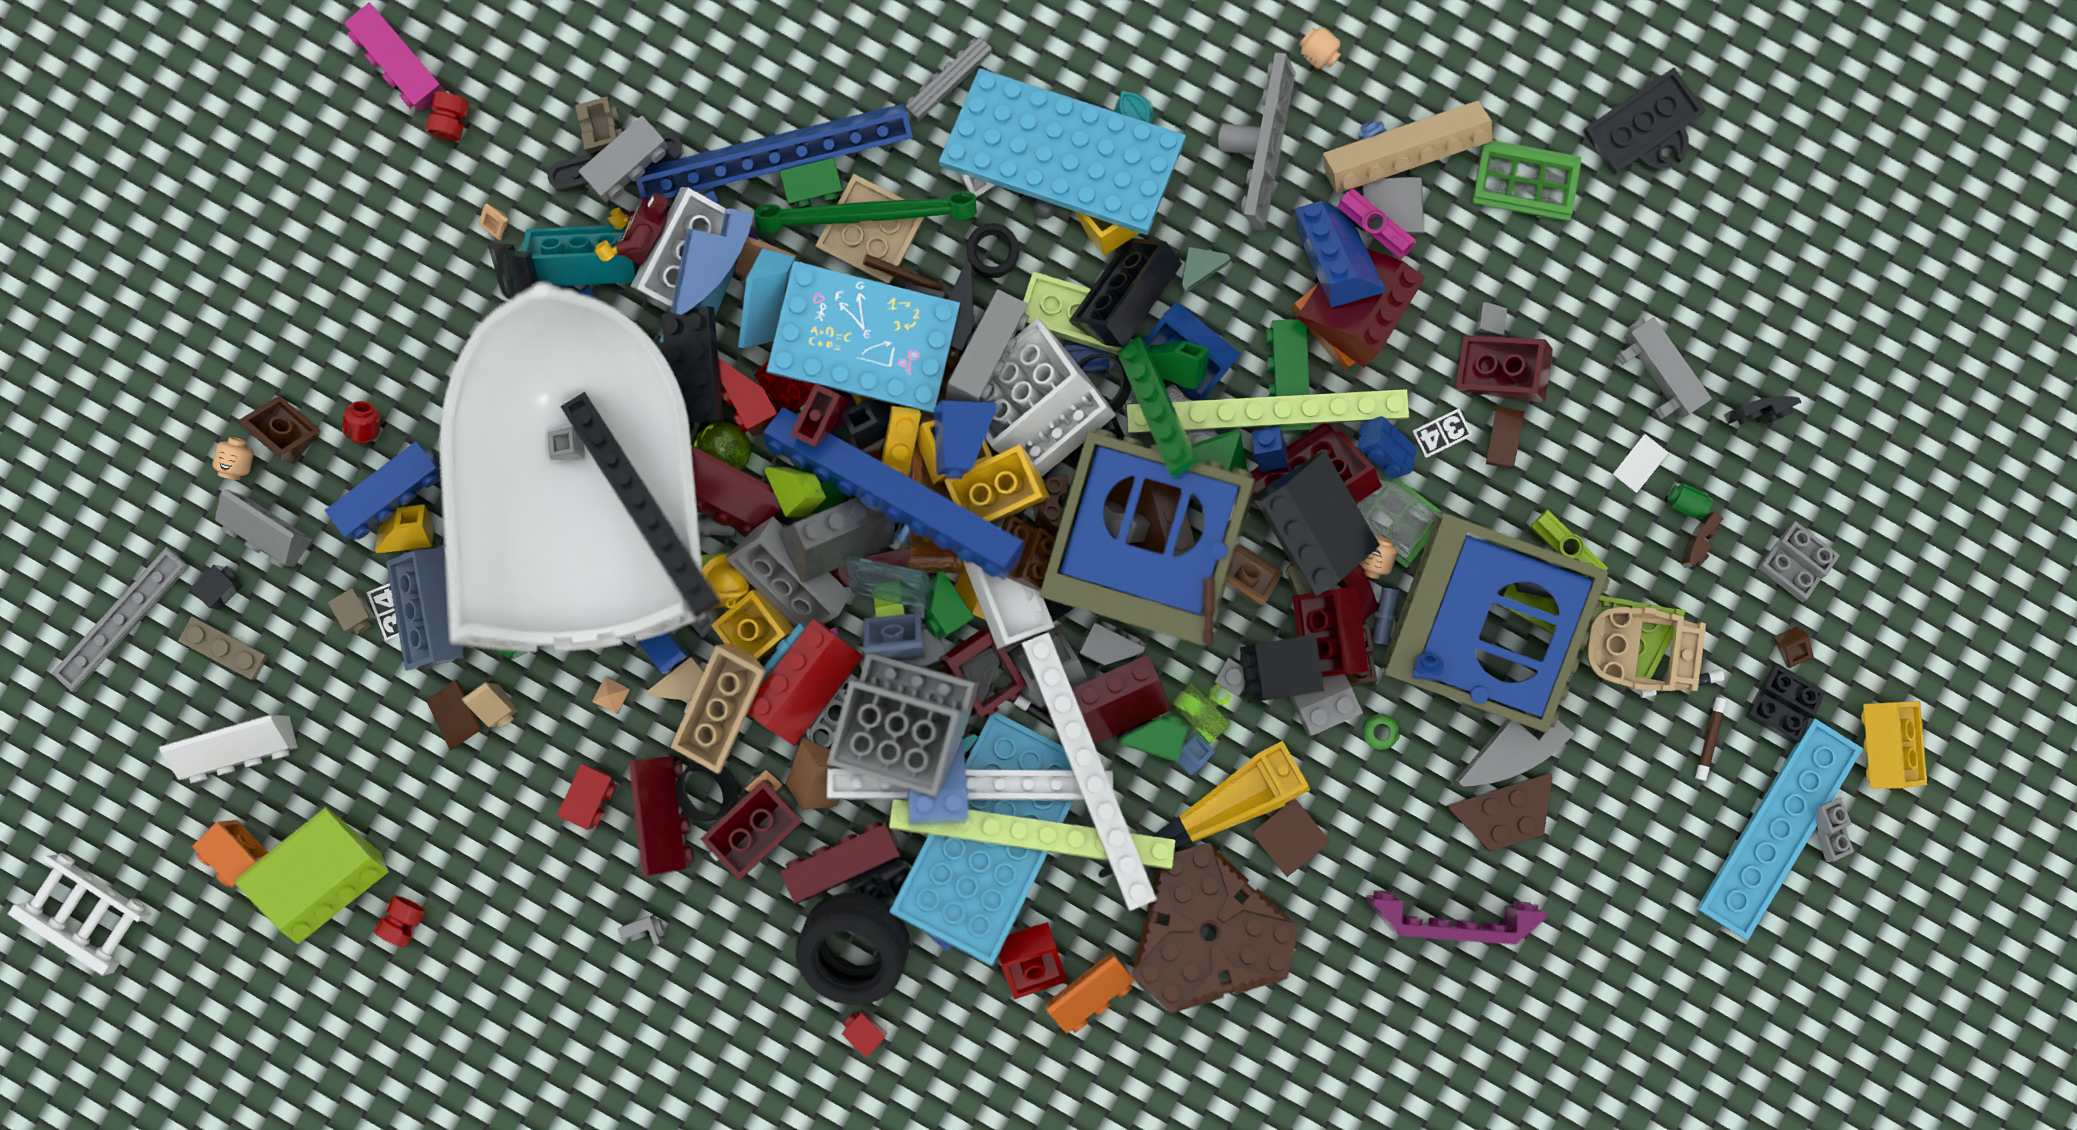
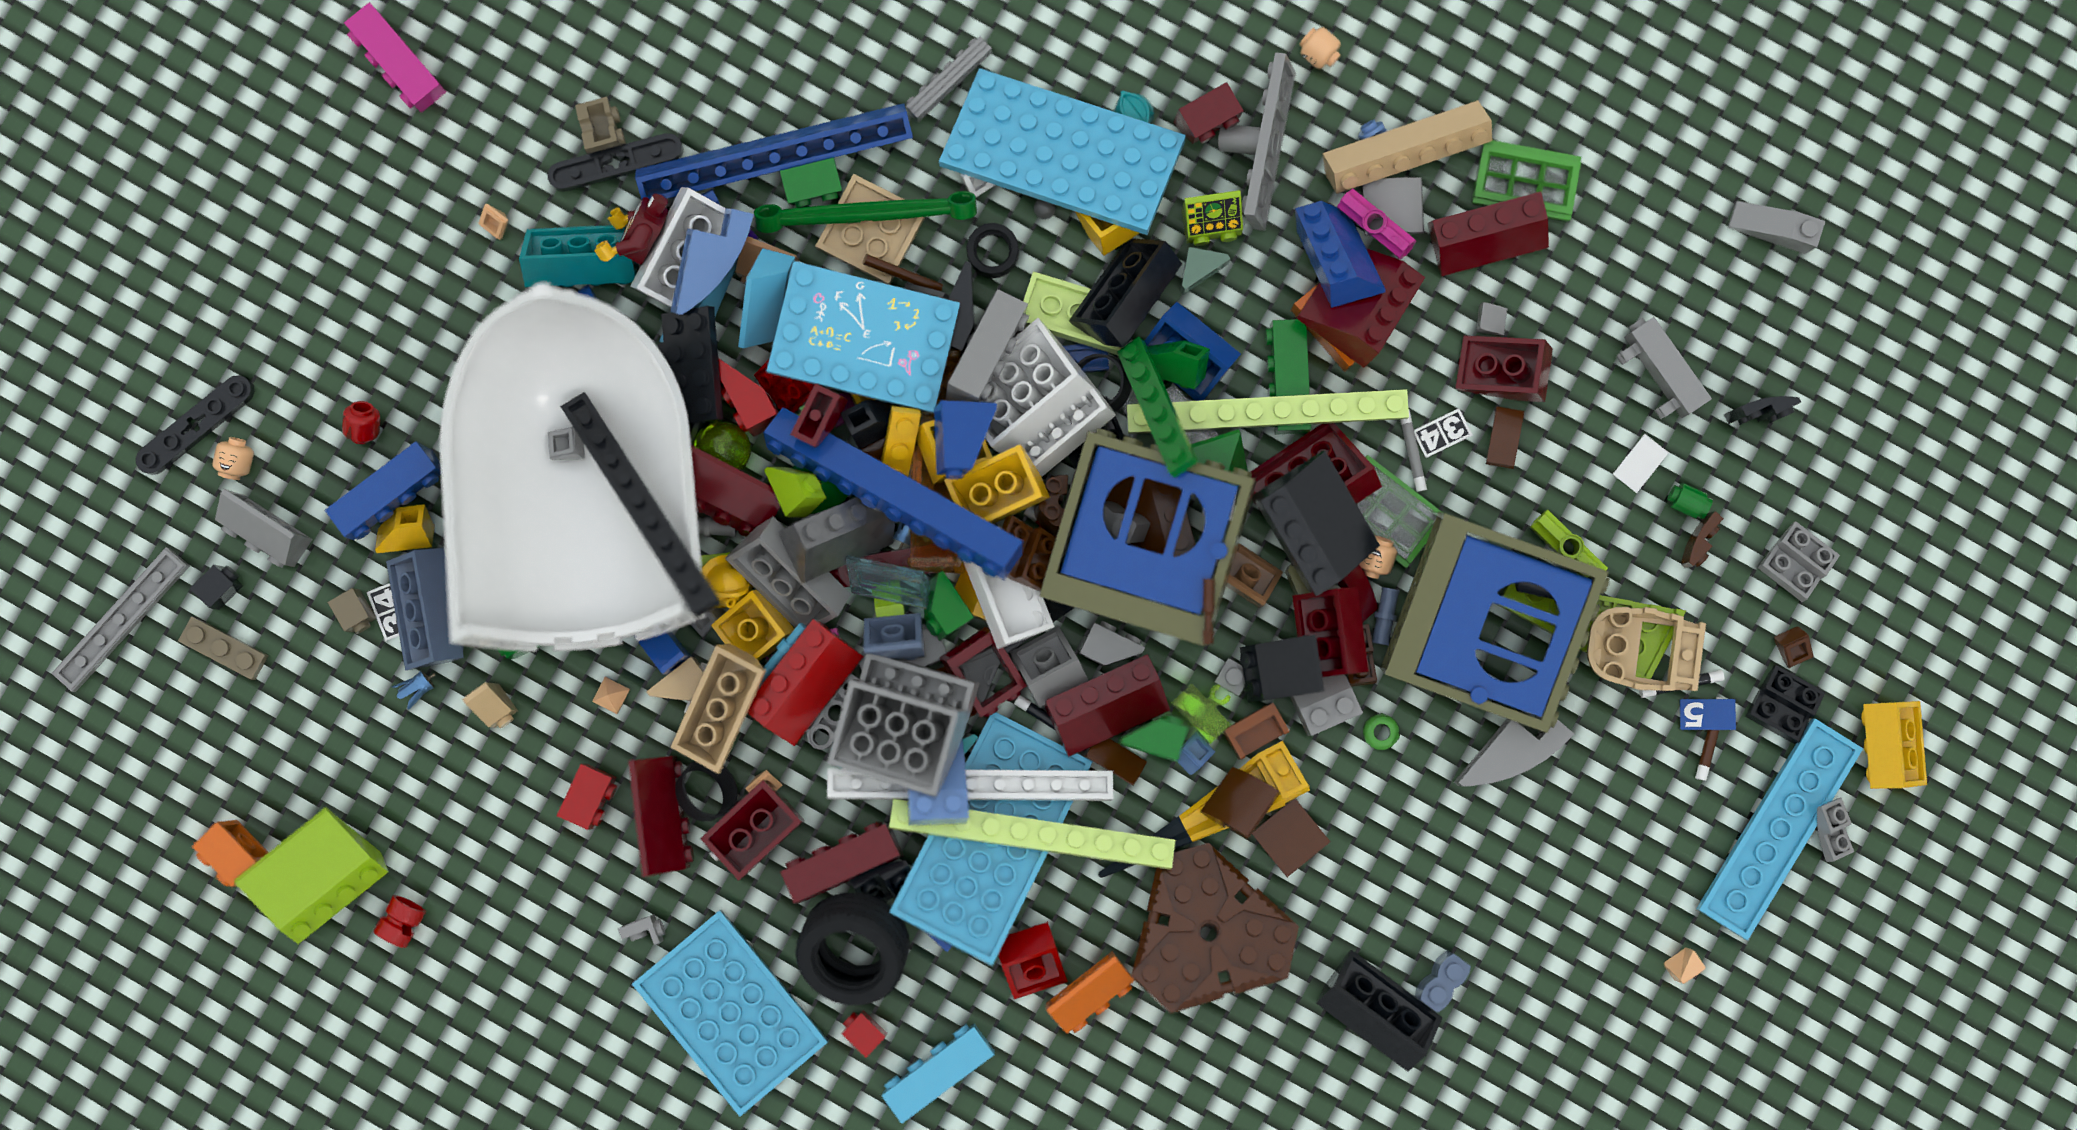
white fence [8,853,152,976] -> none
white slope [159,715,298,783] -> none
reddish brown slope [238,396,321,464] -> none
red wheel [425,92,470,141] -> none
reddish brown piece [426,679,481,750] -> none
black slope [488,242,539,300] -> none
light grey slope [578,116,668,202] -> none
medium nougat slope [785,738,842,810] -> none
white plate [1022,632,1156,911] -> none
blue brick [1252,426,1289,472] -> none
blue brick [1357,416,1417,479] -> none
magenta slope [1365,890,1547,945] -> none
blue plate [1412,653,1444,681] -> none
reddish brown wing [1446,773,1552,852] -> none
black plate [1583,67,1706,175] -> none
none -> black piece [136,375,255,475]
none -> flat silver piece [391,670,435,710]
none -> medium azure plate [632,910,829,1117]
none -> medium azure brick [882,1023,995,1124]
none -> reddish brown slope [1085,739,1147,786]
none -> dark red slope [1173,82,1244,144]
none -> slope [1182,190,1243,246]
none -> reddish brown slope [1201,766,1279,840]
none -> dark orange panel [1222,702,1290,760]
none -> black slope [1316,950,1443,1072]
none -> light grey bar [1400,410,1427,492]
none -> sand blue brick [1415,951,1470,1012]
none -> dark red slope [1427,191,1549,277]
none -> light nougat slope [1664,948,1706,984]
none -> blue sticker [1680,699,1736,730]
none -> light grey slope [1727,201,1826,254]

